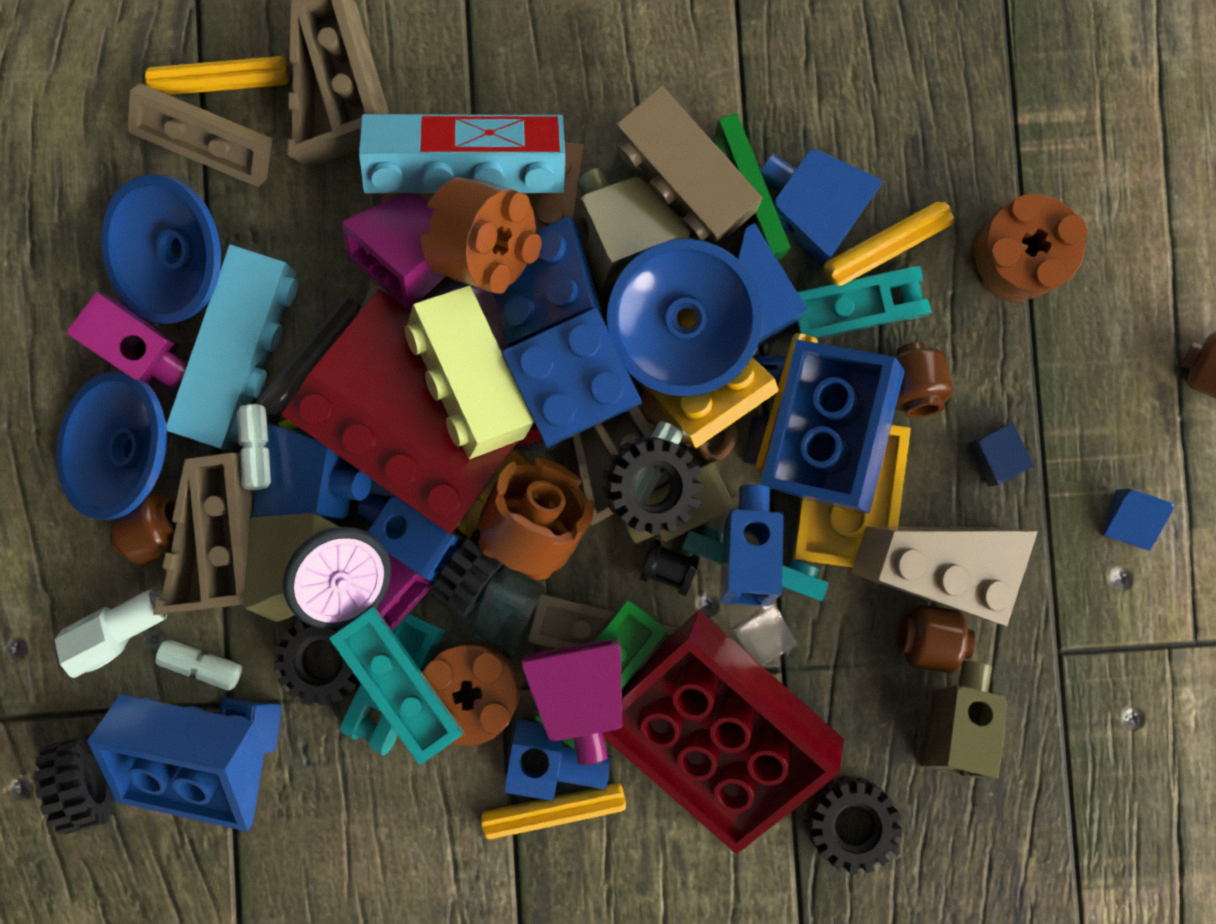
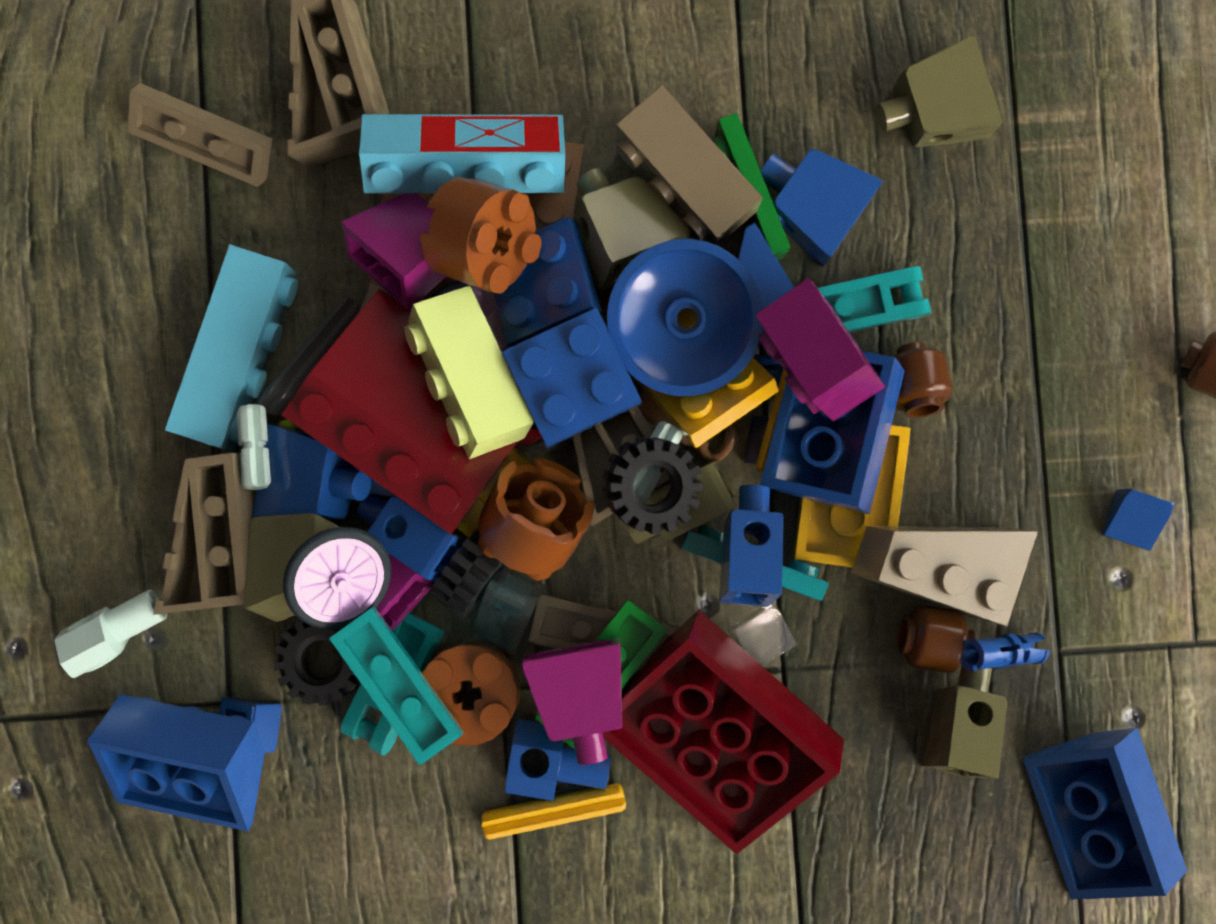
black tyre [34,735,115,835] -> none
blue dish [56,371,167,520] -> none
magenta torso [66,292,187,392] -> none
blue dish [101,175,221,324] -> none
reddish brown head [110,493,177,565] -> none
yellow axle [145,56,290,95] -> none
light aqua piece [155,640,242,690] -> none
black bush [639,539,700,596] -> none
black tyre [806,776,902,874] -> none
yellow axle [823,202,954,286] -> none
dark blue slope [968,423,1034,487] -> none
dark orange brick [971,193,1088,302] -> none
none -> magenta brick [756,278,885,422]
none -> olive torso [877,36,1003,147]
none -> blue pin [960,632,1050,671]
none -> blue slope [1023,727,1187,900]

